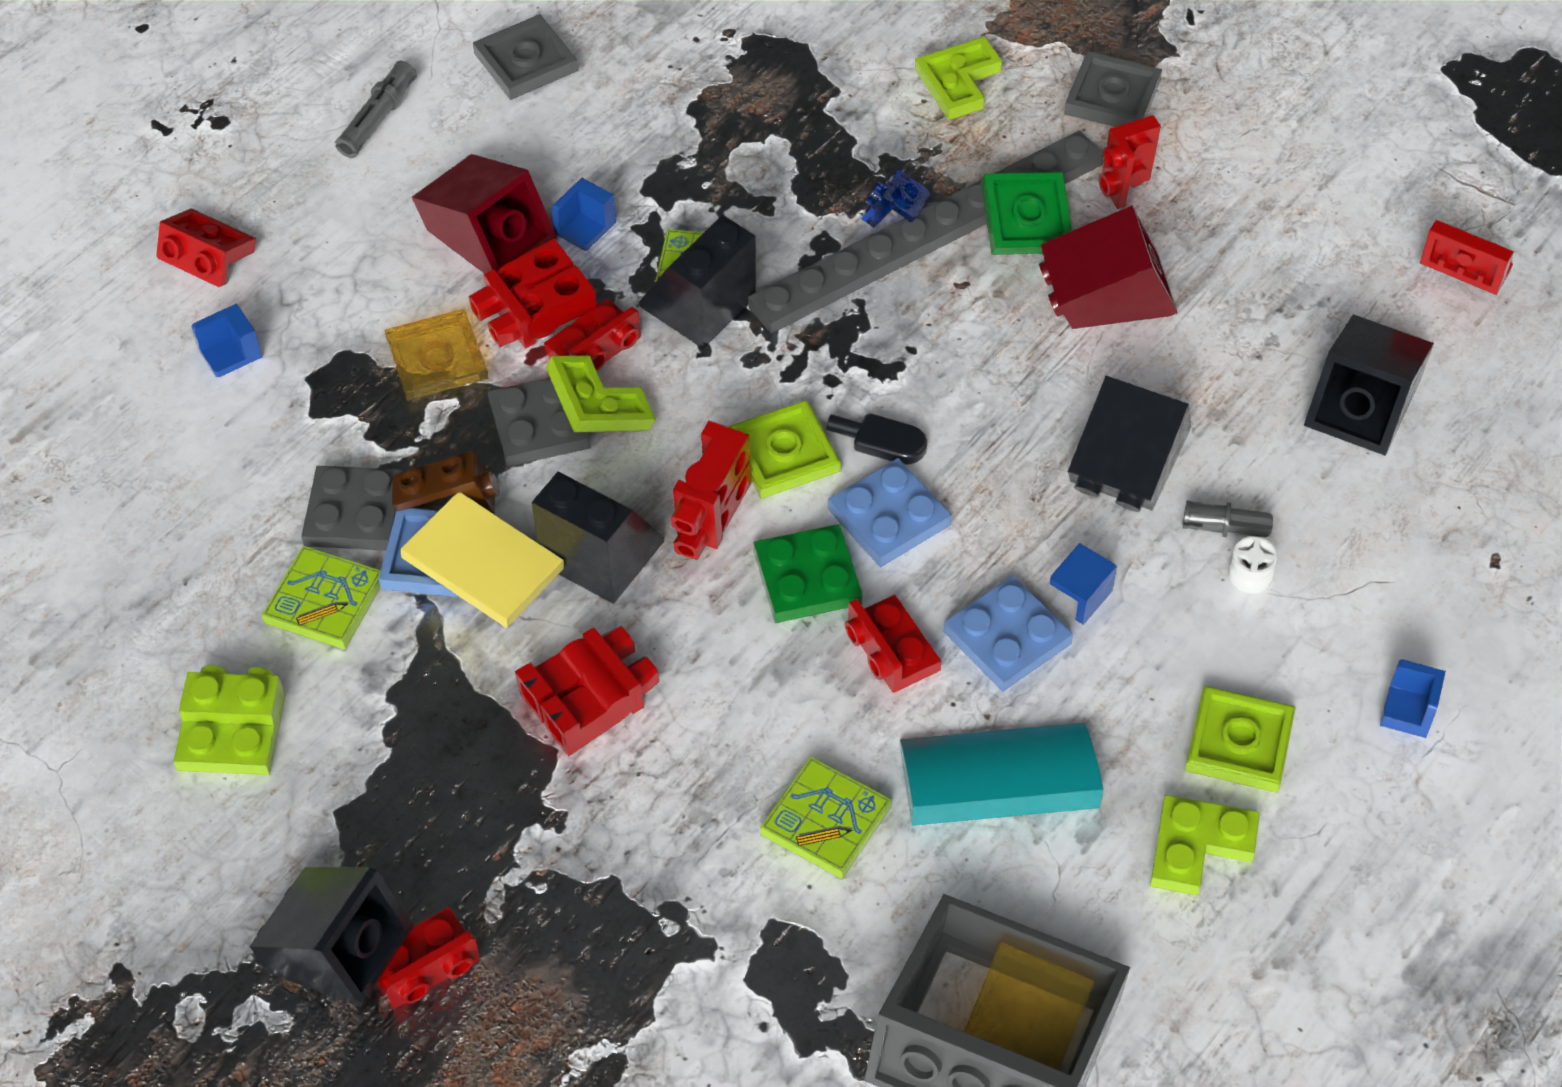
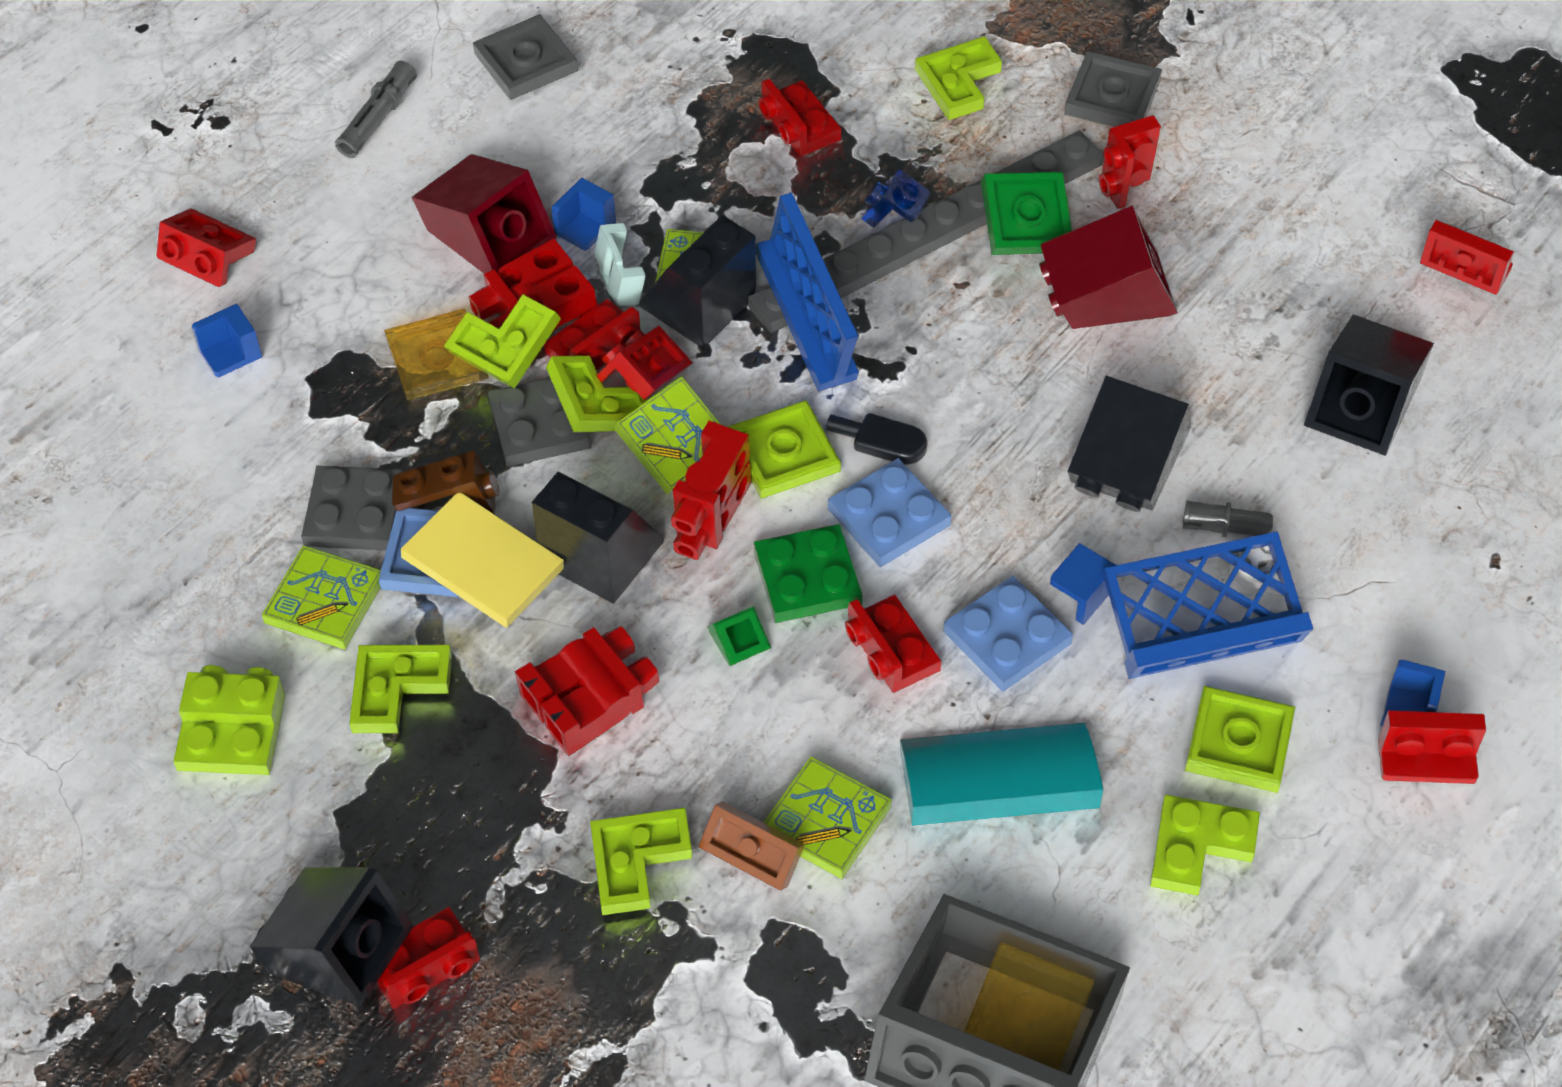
none -> lime plate [349,645,452,733]
none -> lime plate [444,295,561,389]
none -> lime plate [590,808,692,915]
none -> light aqua piece [594,223,646,307]
none -> red bracket [596,326,693,400]
none -> lime tile [613,376,721,495]
none -> plate [698,801,805,891]
none -> green slope [707,606,771,666]
none -> blue fence [756,193,859,392]
none -> red bracket [759,79,841,157]
none -> blue fence [1102,531,1313,679]
none -> red bracket [1378,711,1486,784]

